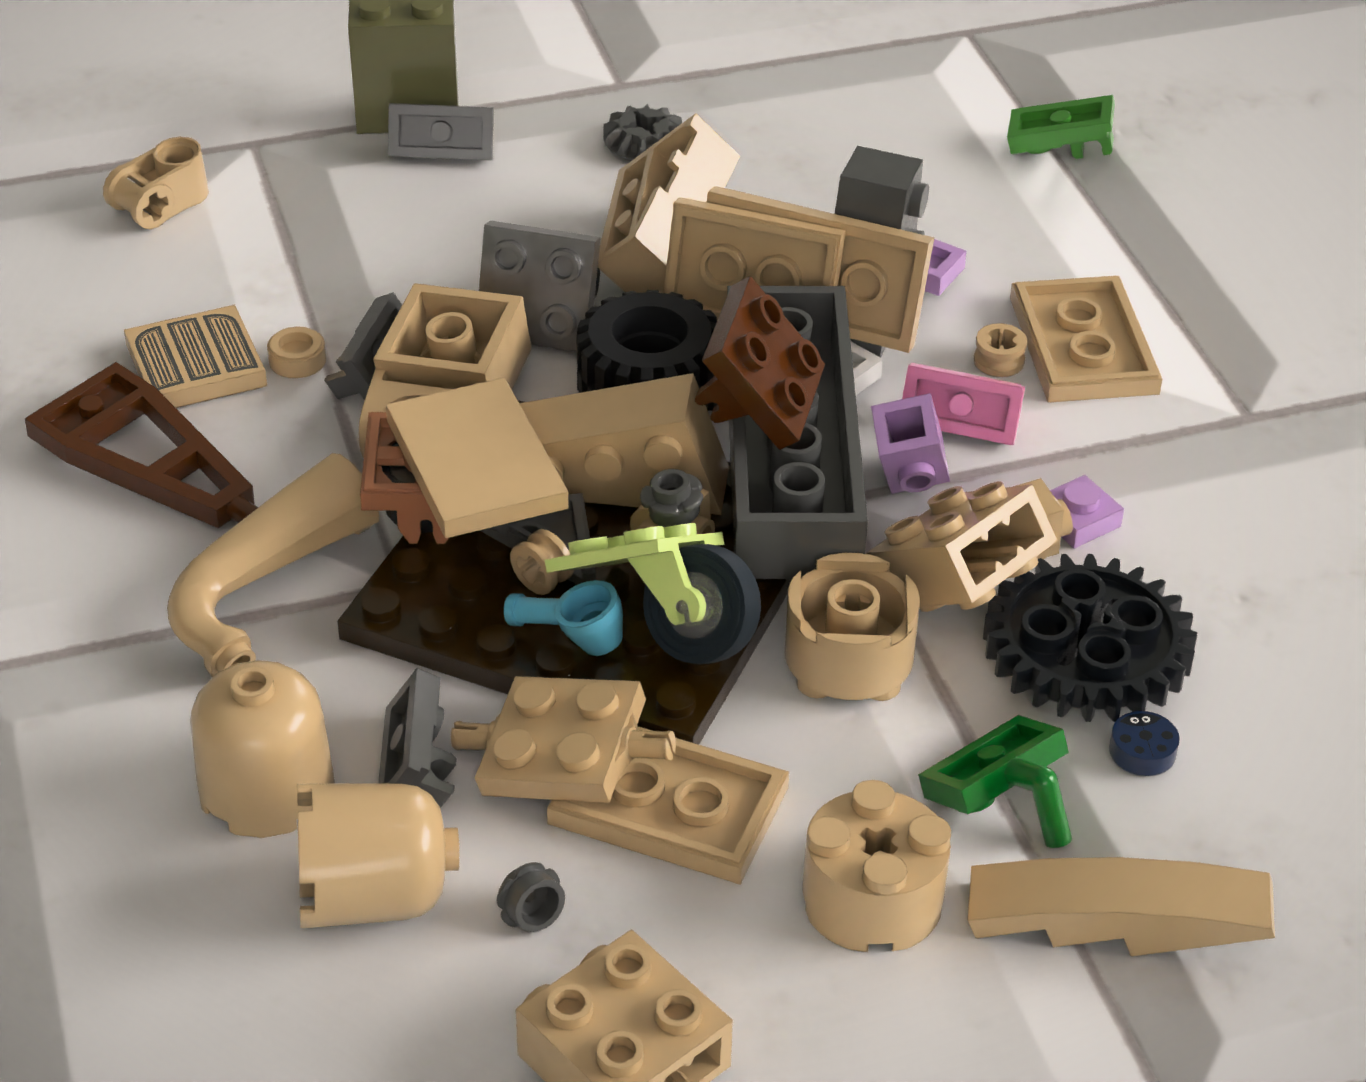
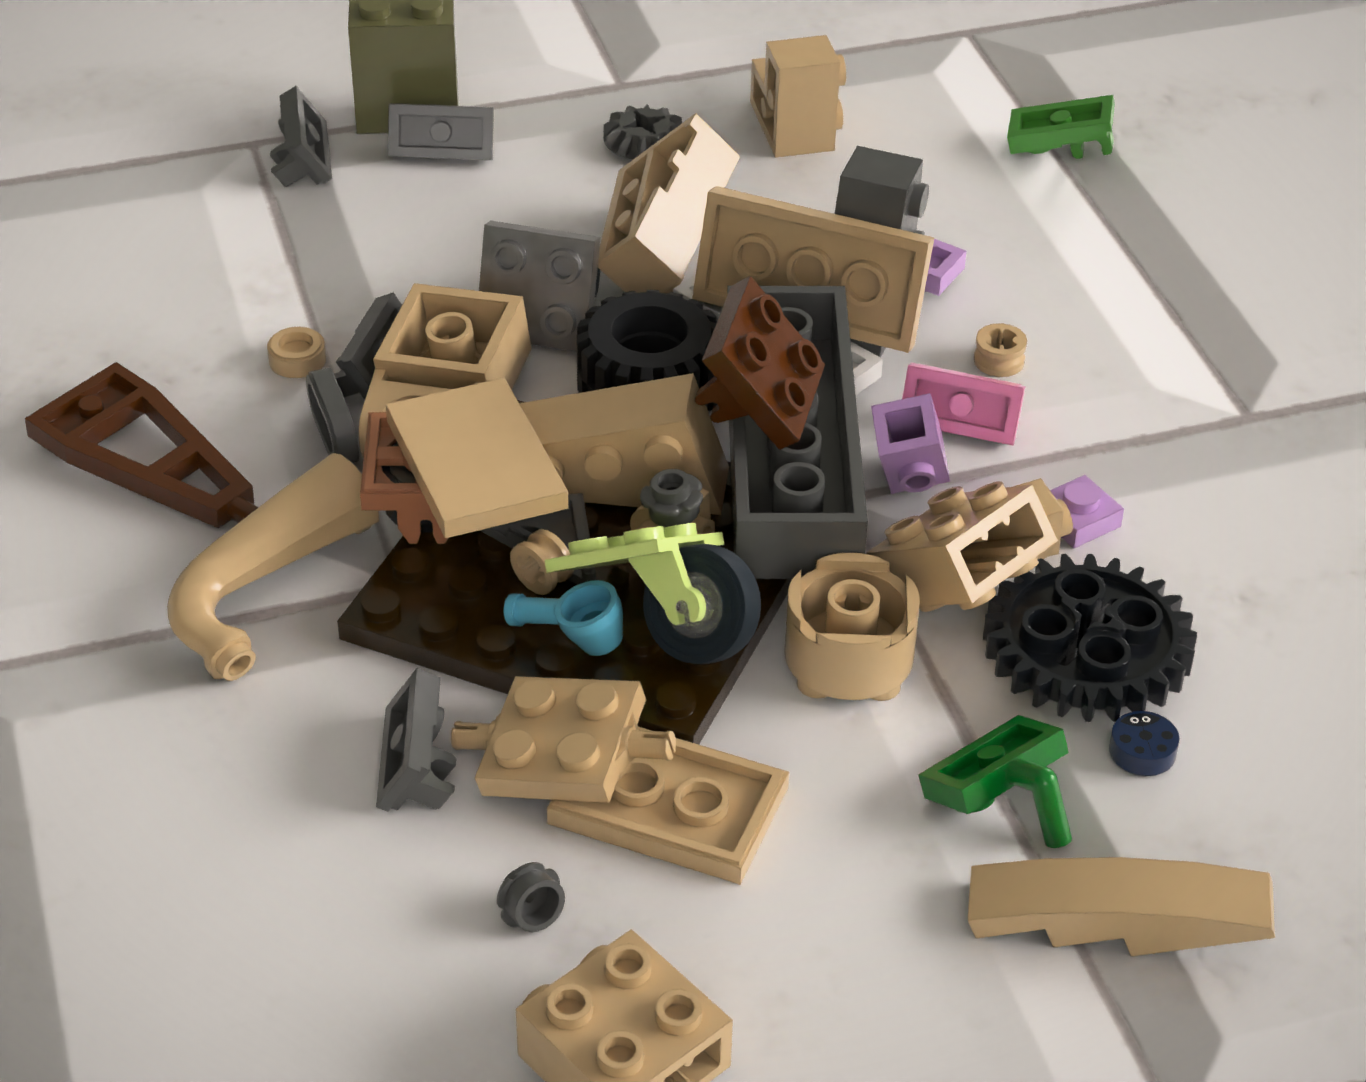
tan piece [103,137,209,229] -> none
tan tile [124,305,267,408] -> none
tan cylinder [190,660,335,838] -> none
tan cylinder [297,783,459,928] -> none
tan tile [663,197,846,321] -> none
tan brick [802,780,951,952] -> none
tan tile [1010,275,1163,402] -> none
none -> dark grey plate [270,86,332,187]
none -> dark grey tile [306,367,359,463]
none -> tan brick [750,35,846,158]

